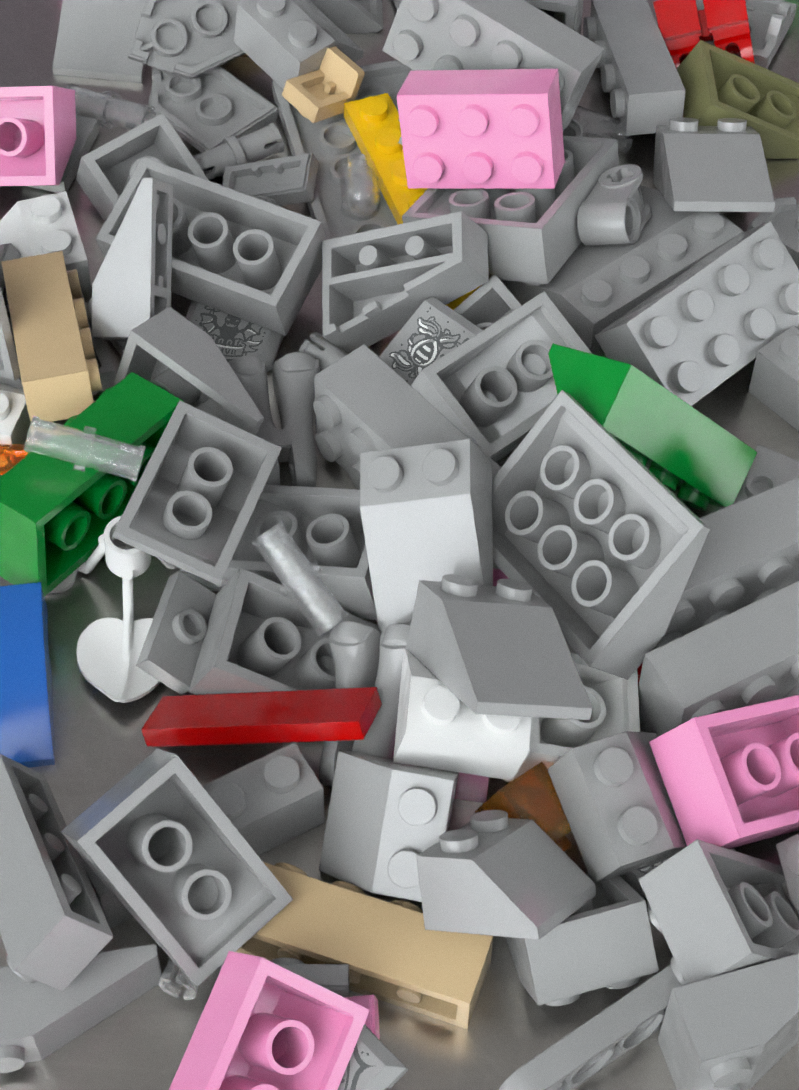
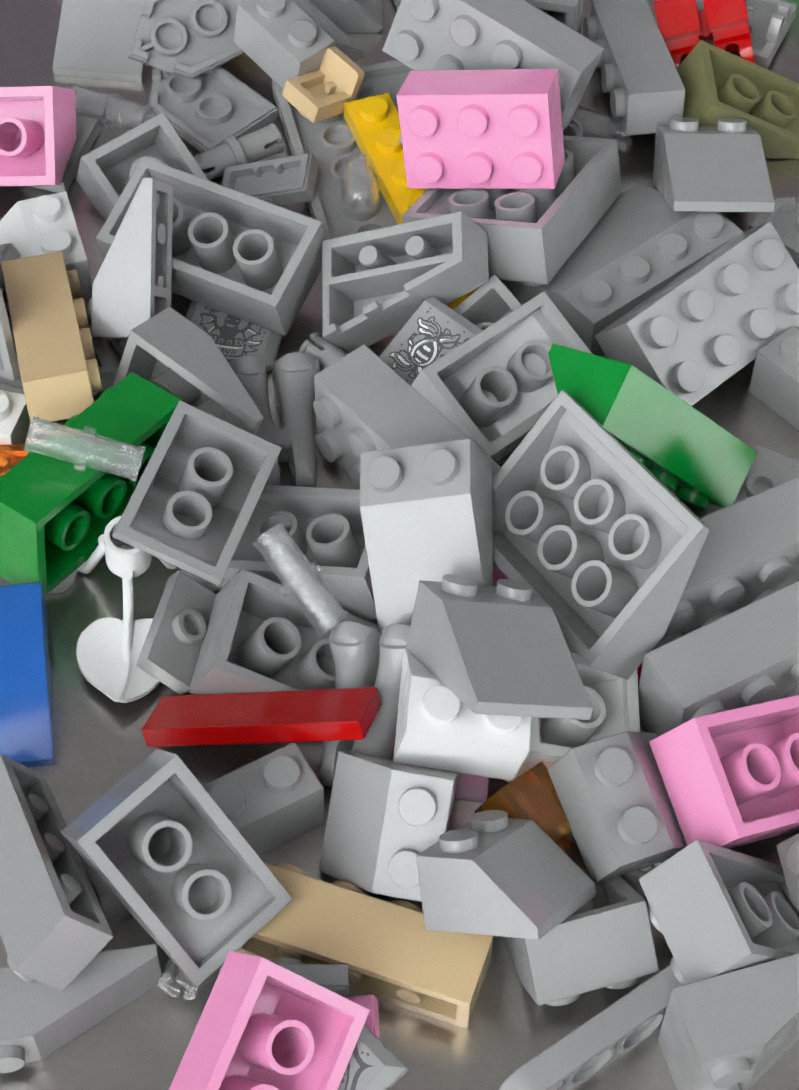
light grey piece [577,164,652,246] -> none

